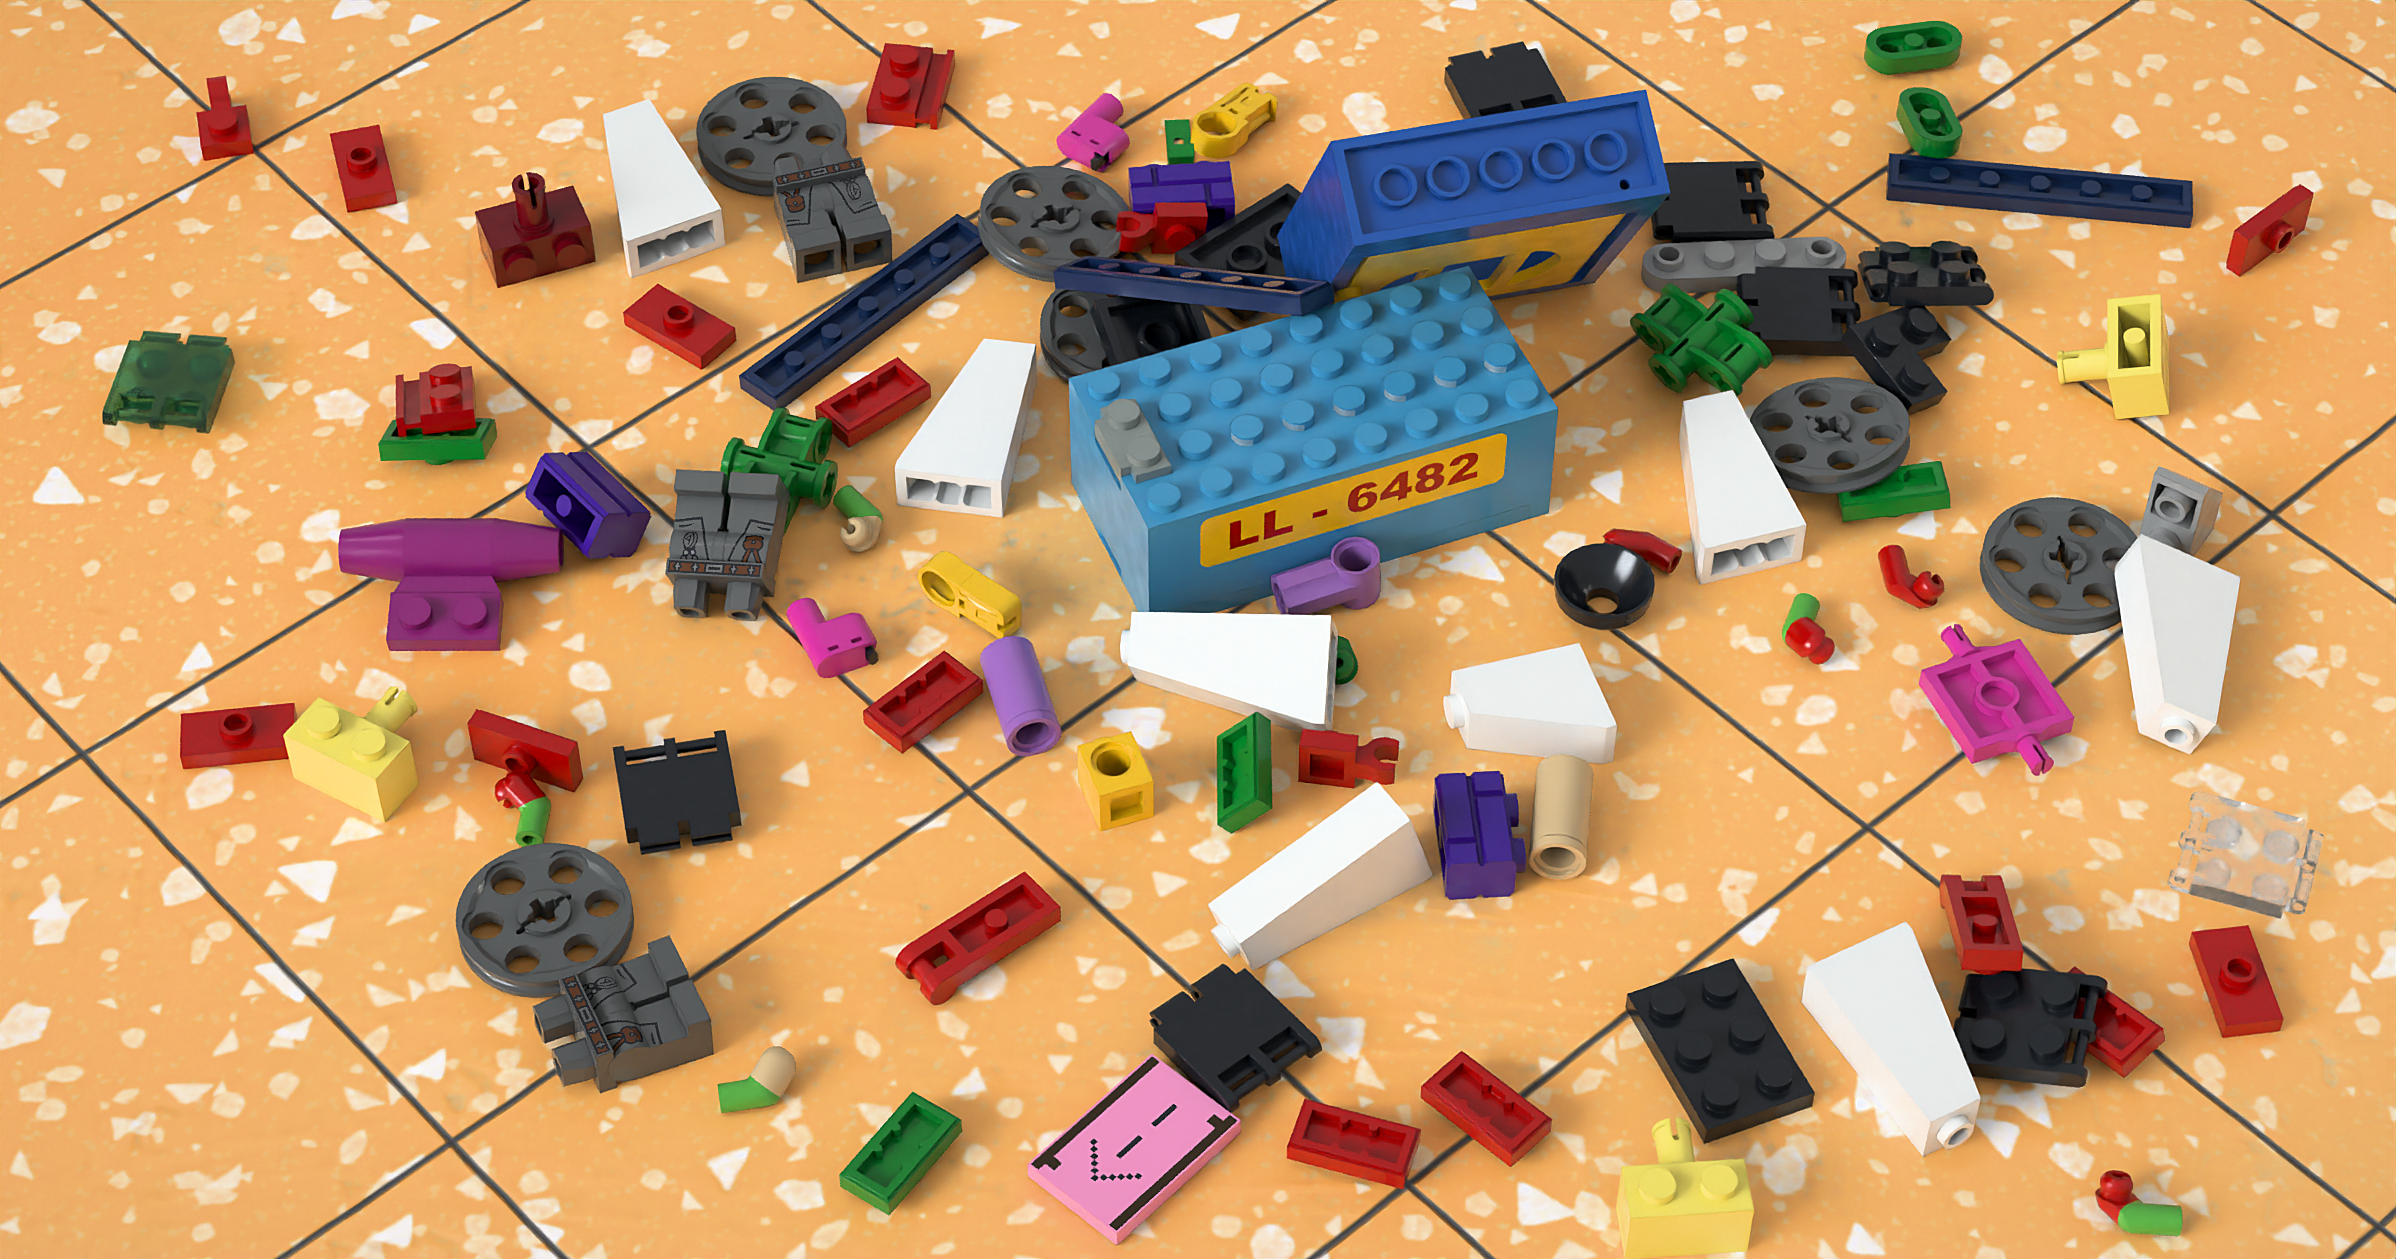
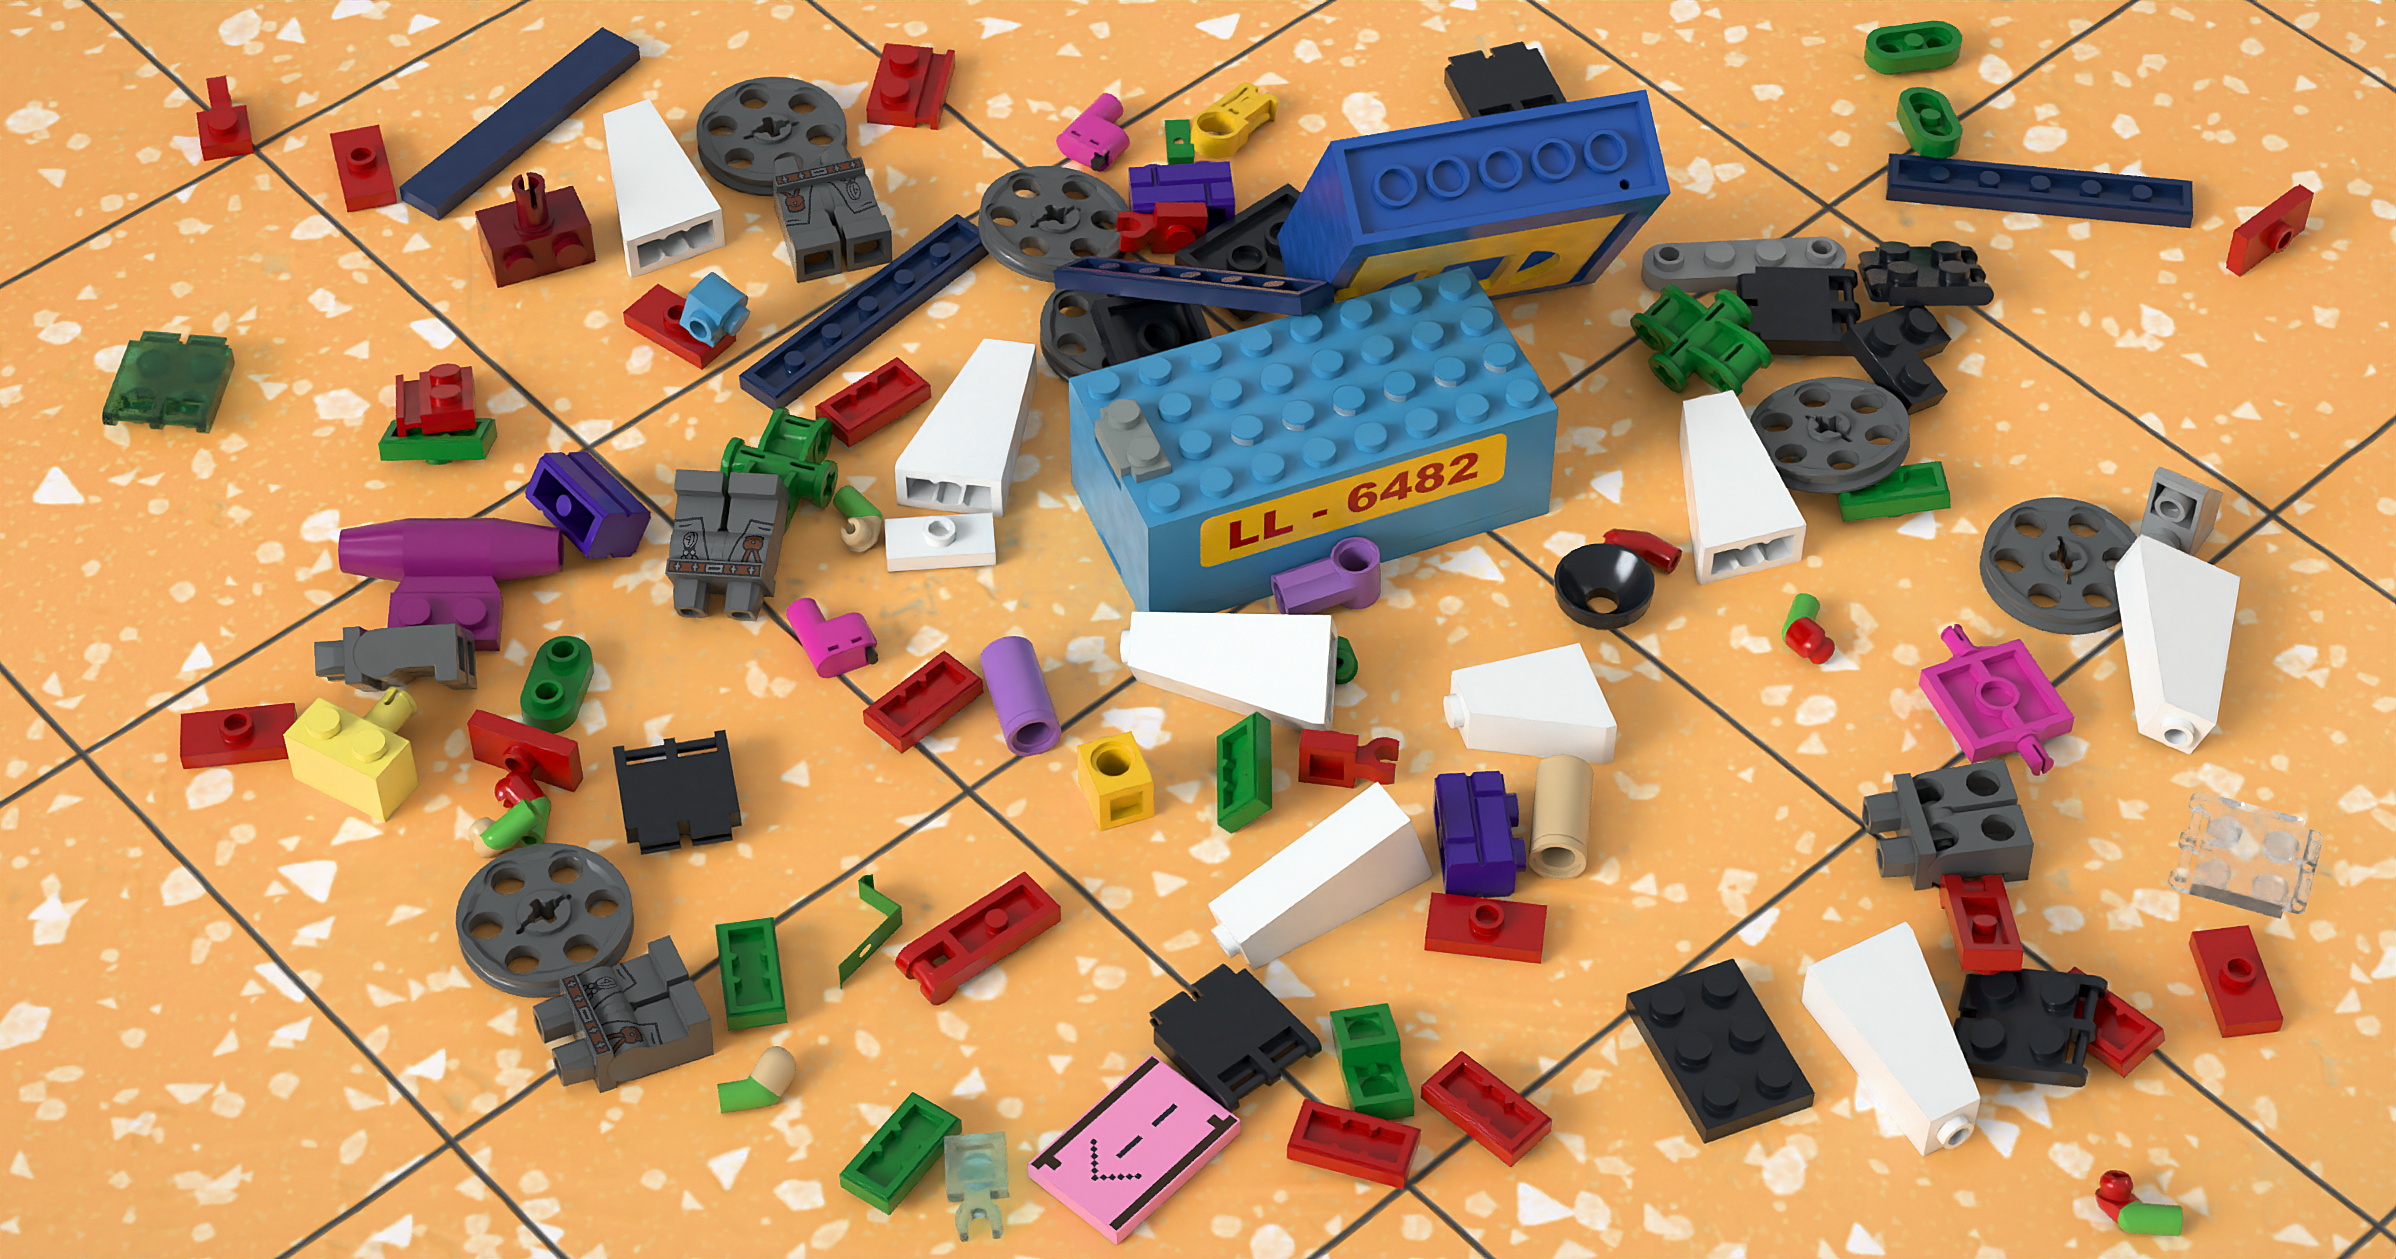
yellow piece [917,551,1022,639] -> none
light yellow brick [1616,1118,1754,1259] -> none
black plate [1651,161,1775,243] -> none
red arm [1878,545,1945,609] -> none
light yellow brick [2057,294,2169,419] -> none
none -> dark grey hips [314,623,477,692]
none -> dark blue tile [399,27,640,221]
none -> bright green arm [468,798,543,858]
none -> green plate [520,636,594,734]
none -> dark azure plate [679,272,750,348]
none -> green plate [715,917,787,1031]
none -> green piece [838,874,903,990]
none -> white plate [884,512,996,572]
none -> clear light blue plate [944,1132,1010,1242]
none -> green slope [1330,1003,1414,1120]
none -> red plate [1424,892,1547,964]
none -> dark grey hips [1862,759,2034,891]

